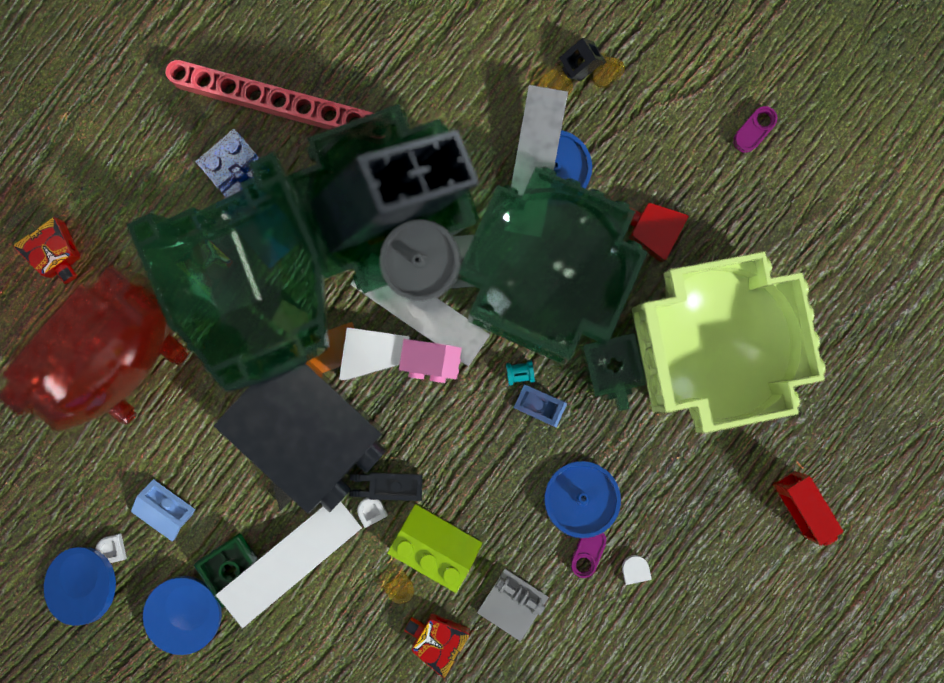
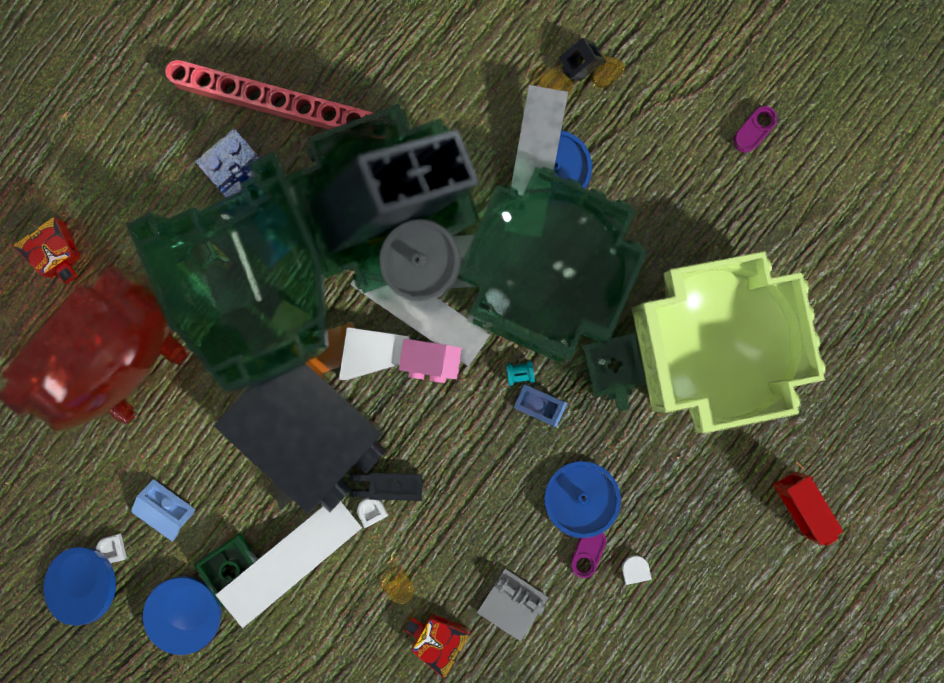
lime slope [387,503,483,593] -> none
red torso [621,203,689,263] -> none

